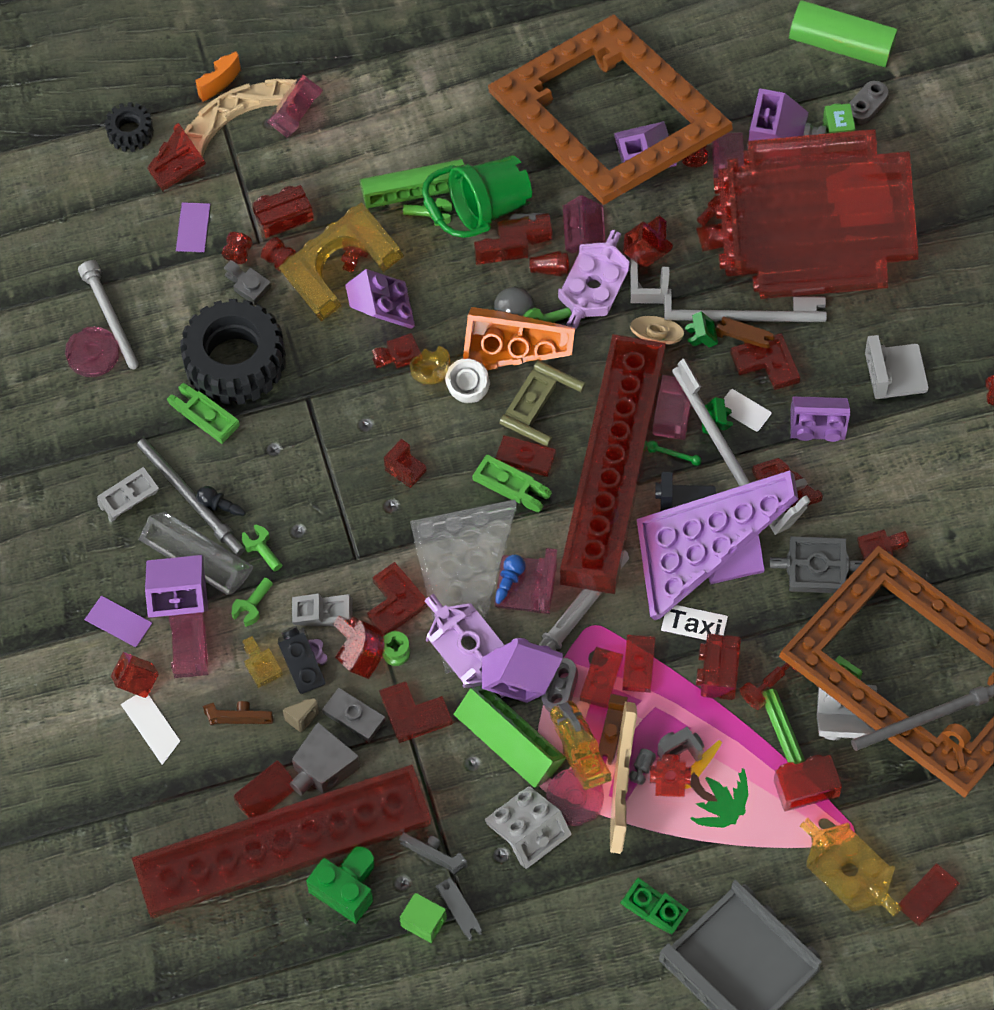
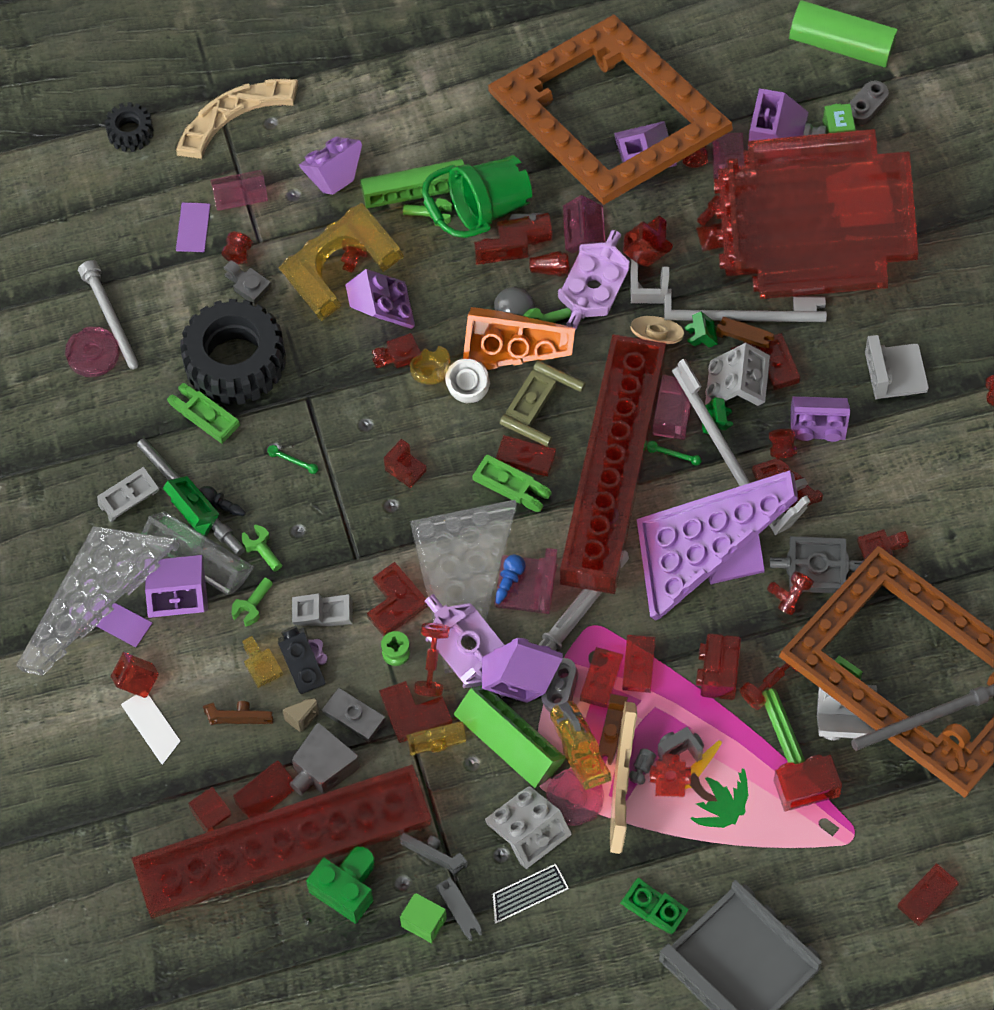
clear red wing [147,123,206,192] -> none
clear pink panel [169,612,208,678] -> none
orange slope [195,52,241,102] -> none
clear red brick [252,185,314,238] -> none
clear red wheel [261,237,298,273] -> none
clear pink panel [267,75,323,137] -> none
clear red brick [333,615,384,679] -> none
black bracket [655,472,716,512] -> none
white sticker [661,605,728,644] -> none
white sticker [724,389,772,432] -> none
clear yellow plate [800,818,902,917] -> none
none -> clear wing [16,526,180,676]
none -> green panel [163,476,219,537]
none -> clear red panel [188,787,231,839]
none -> clear pink panel [211,170,268,211]
none -> green hinge [267,445,318,474]
none -> medium lavender slope [299,136,362,195]
none -> clear yellow plate [407,722,466,756]
none -> clear red wheel [414,623,450,697]
none -> sticker [493,864,569,924]
none -> light grey bracket [705,343,770,406]
none -> clear red piece [767,571,814,615]
none -> clear red wheel [769,429,797,458]

